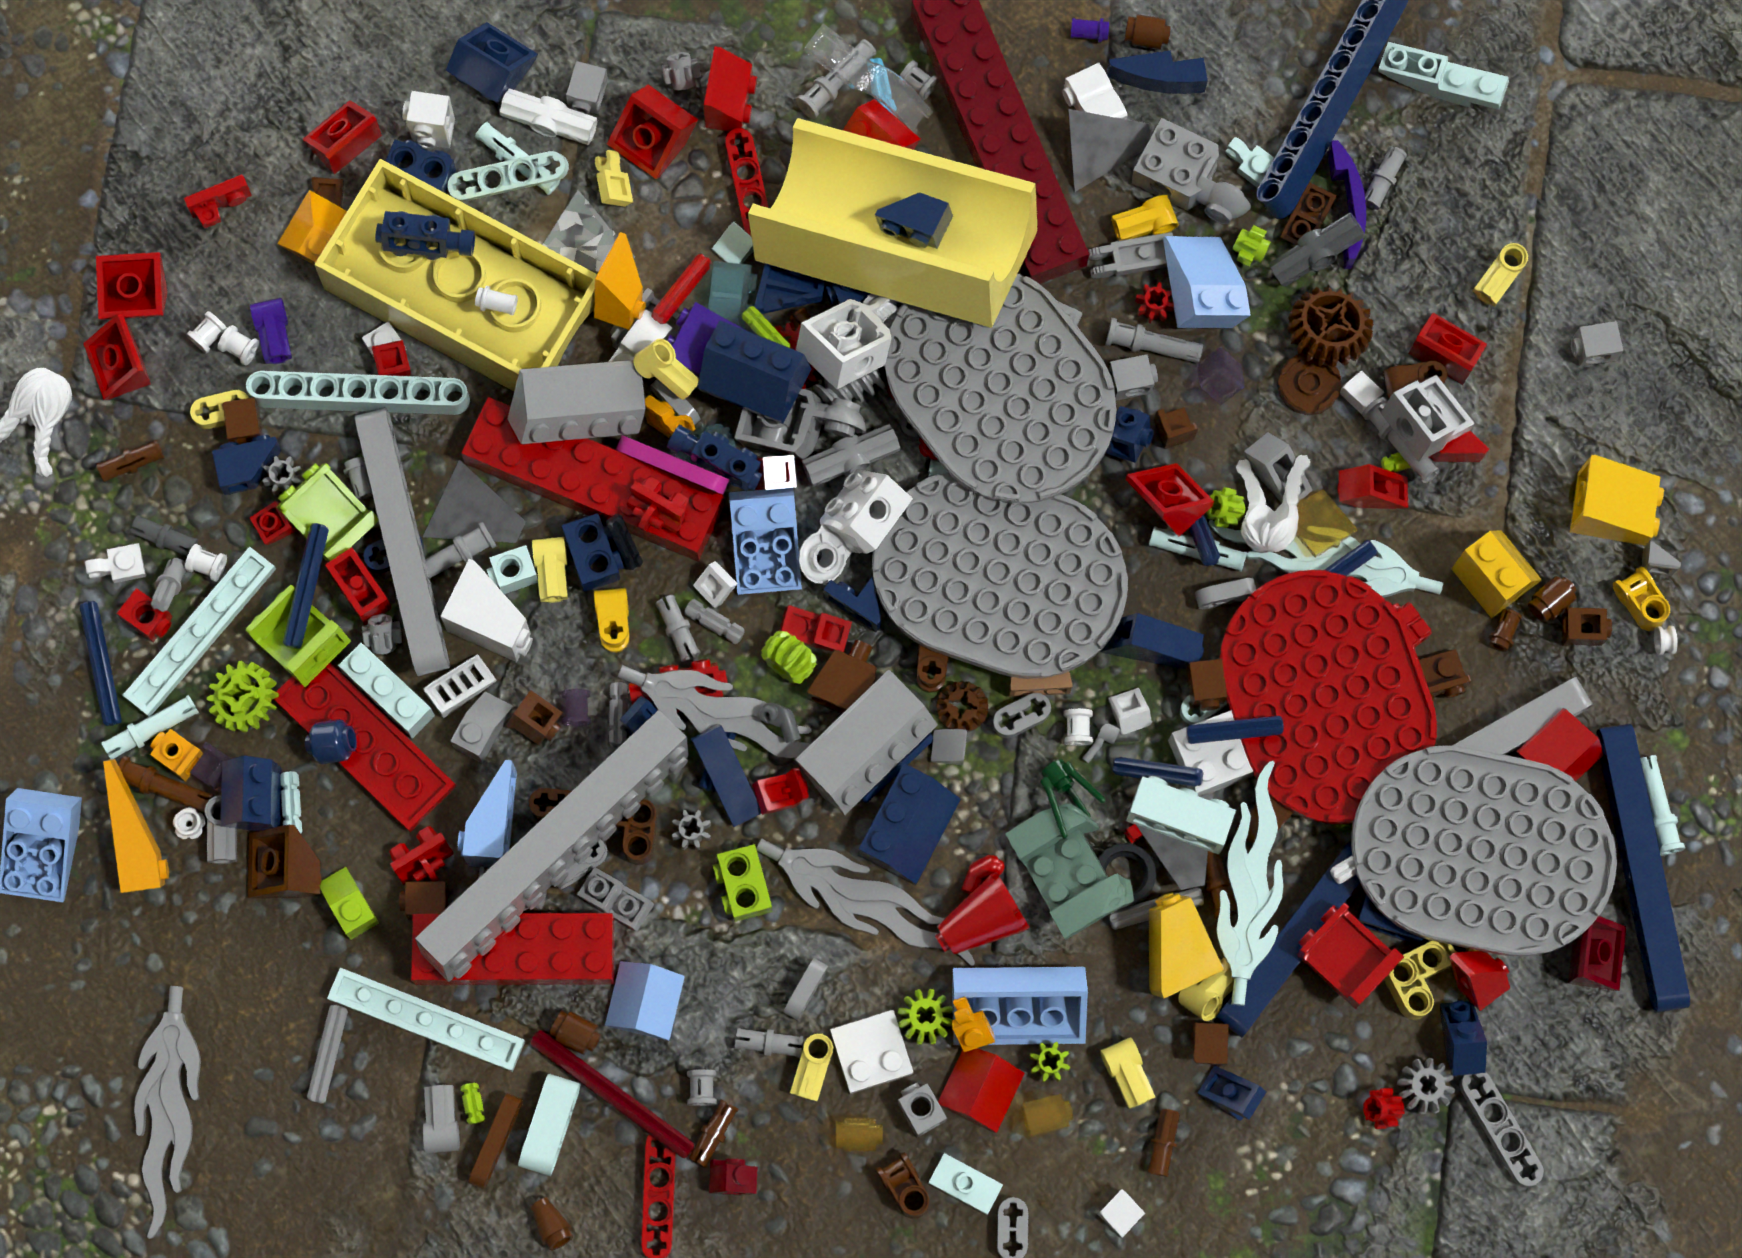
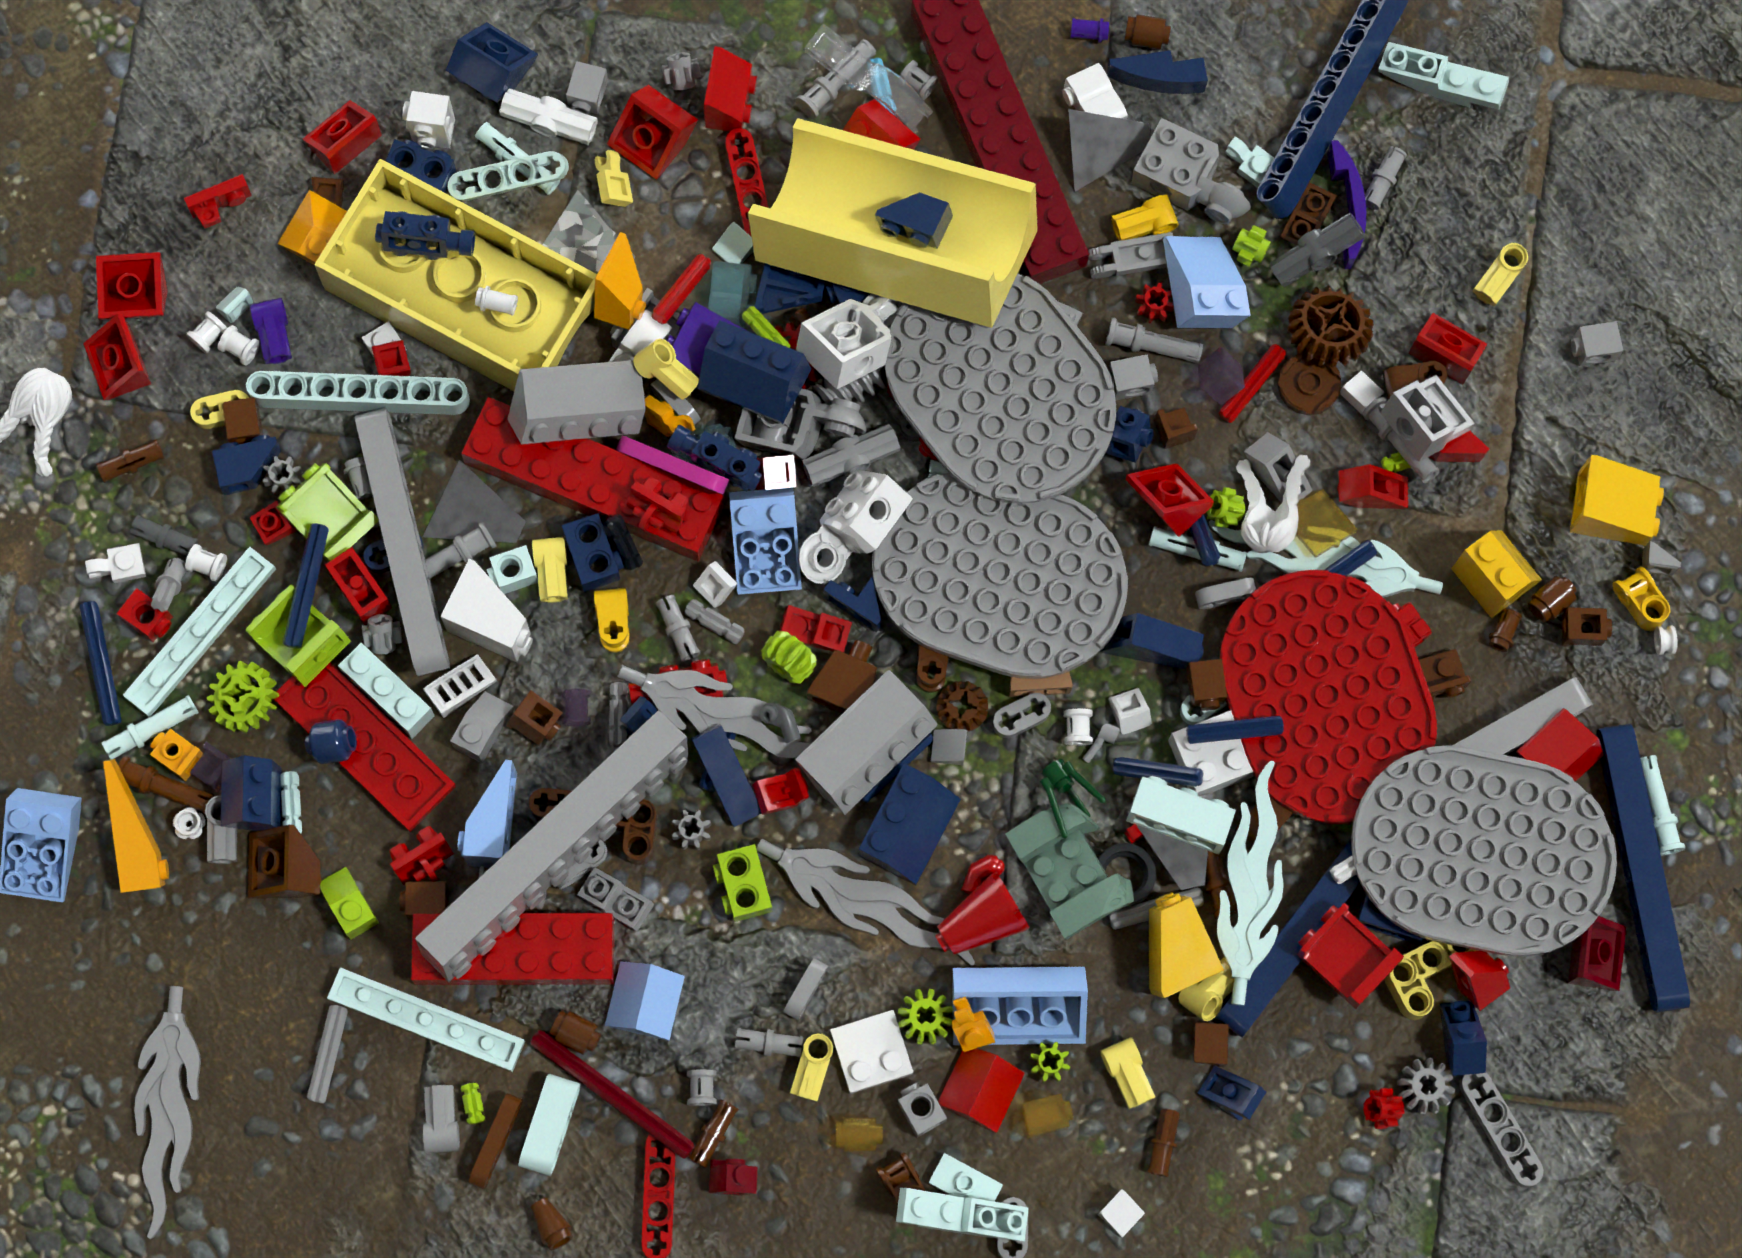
none -> light aqua slope [215,287,253,323]
none -> light aqua slope [896,1188,1028,1241]
none -> red axle [1219,344,1286,423]

